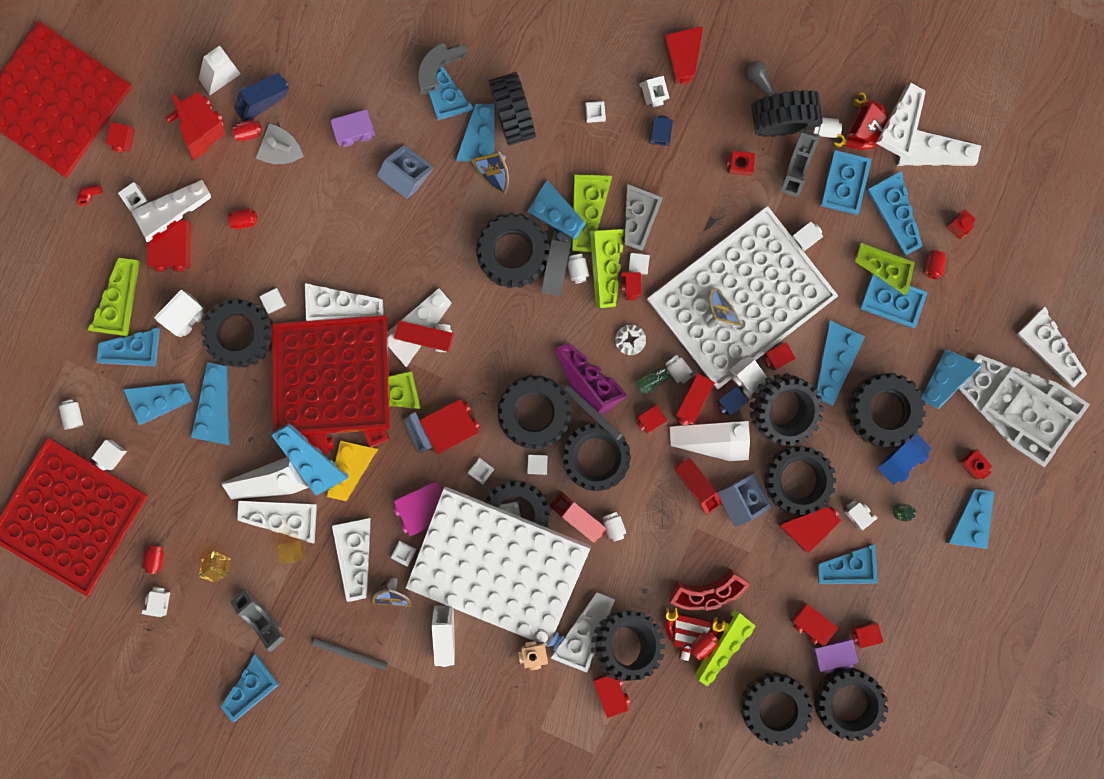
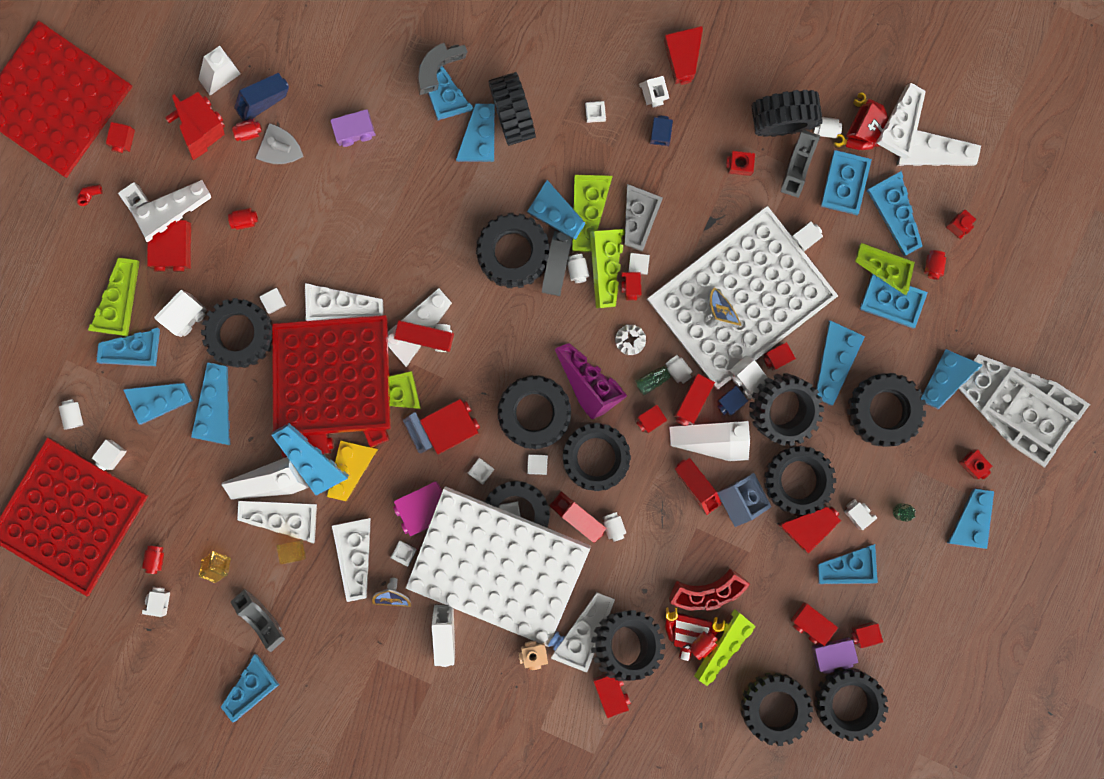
dark grey bar [312,638,388,671] -> none
sand blue slope [377,145,434,199] -> none
shield [471,152,509,195] -> none
dark grey bar [564,385,623,440] -> none
dark grey piece [745,61,775,96] -> none
blue brick [878,434,932,485] -> none
white wing [1016,307,1087,388] -> none

